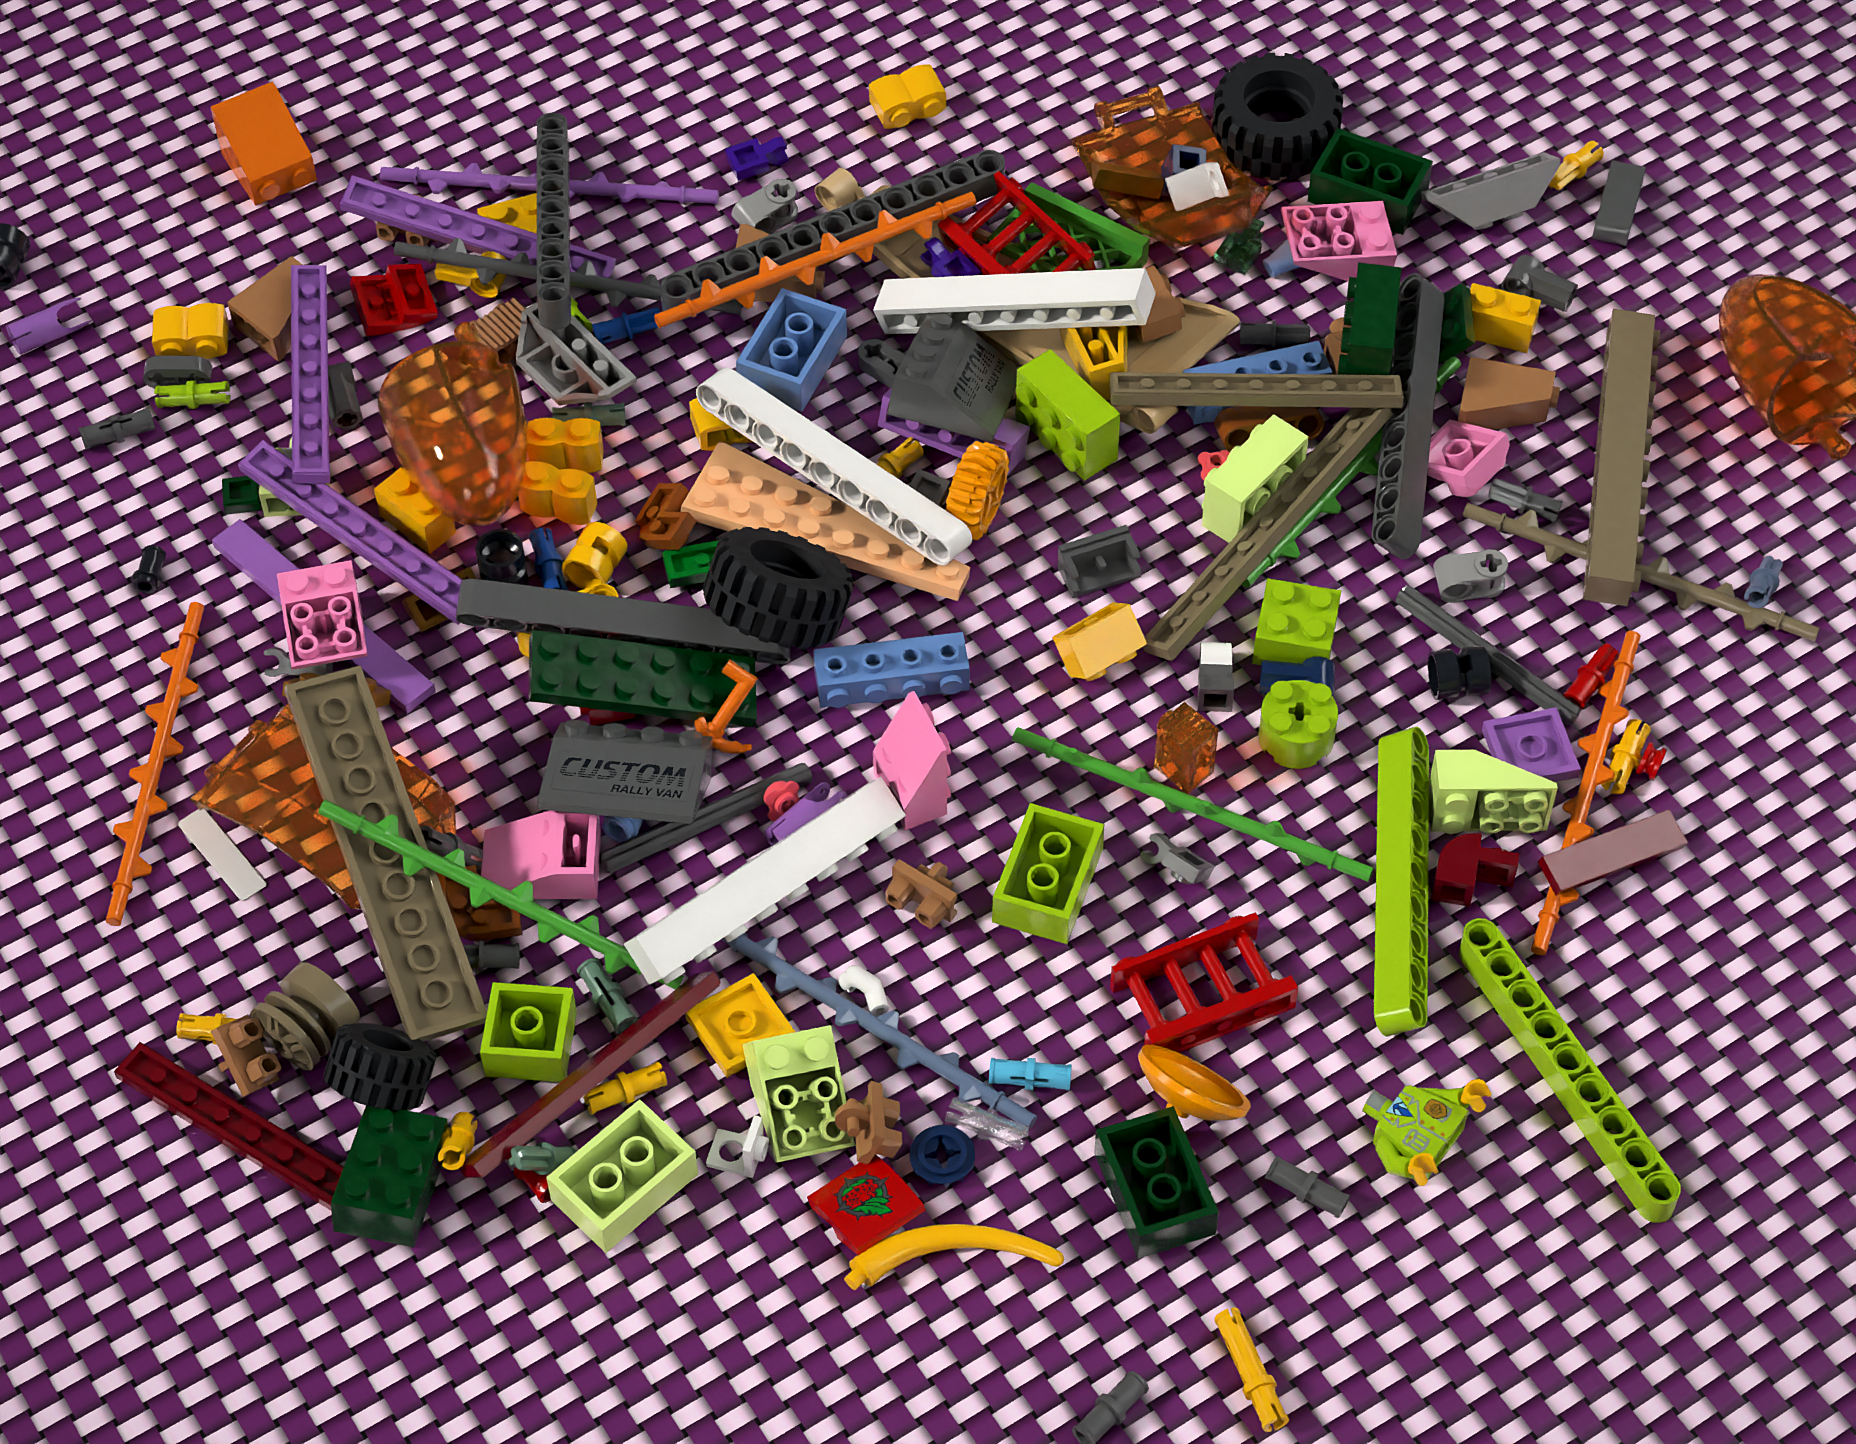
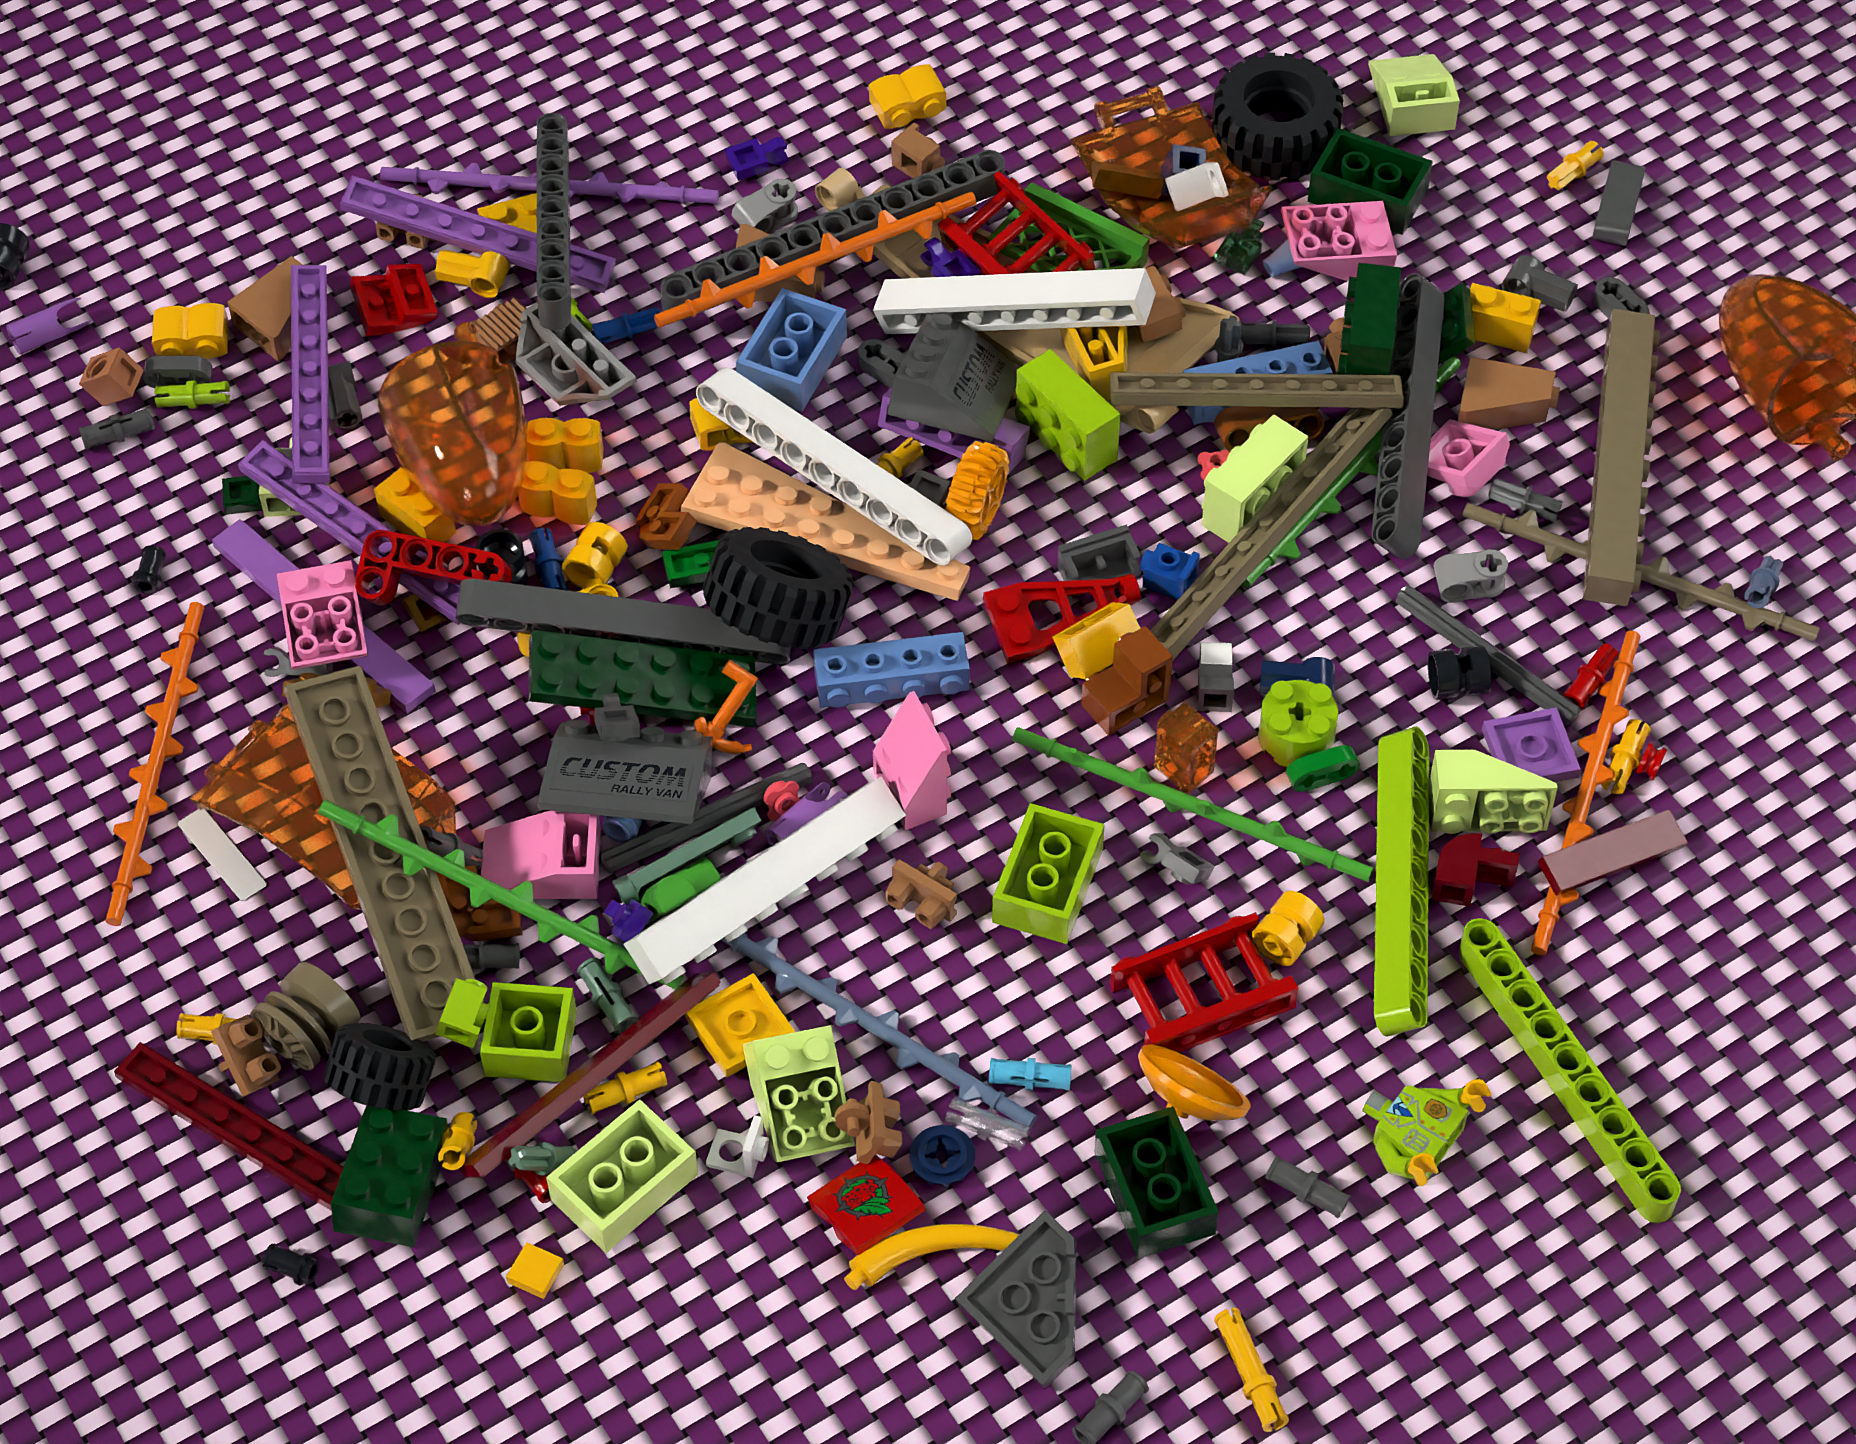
orange slope [210,81,317,206] -> none
dark grey plant [394,238,742,315] -> none
sand green pin [552,402,626,427] -> none
white arm [839,965,889,1016] -> none
lime brick [1252,578,1341,665] -> none
light grey wedge [1421,152,1561,229] -> none
none -> nougat brick [79,347,144,406]
none -> black pin [262,1243,319,1286]
none -> red beam [355,530,512,605]
none -> lime brick [435,978,490,1049]
none -> yellow tile [506,1242,564,1299]
none -> flat silver plate [595,693,640,742]
none -> dark purple plate [604,898,653,943]
none -> sand green plate [612,807,761,905]
none -> bright green brick [641,856,722,922]
none -> medium nougat brick [891,123,945,178]
none -> dark grey plate [955,1210,1076,1389]
none -> red plate [982,573,1141,663]
none -> dark orange brick [1081,626,1173,736]
none -> blue brick [1139,543,1200,600]
none -> dark grey axle [1215,315,1243,362]
none -> yellow wheel [1251,891,1325,966]
none -> green beam [1286,745,1360,792]
none -> yellowish green slope [1368,54,1460,136]
none -> dark grey beam [1593,277,1650,320]

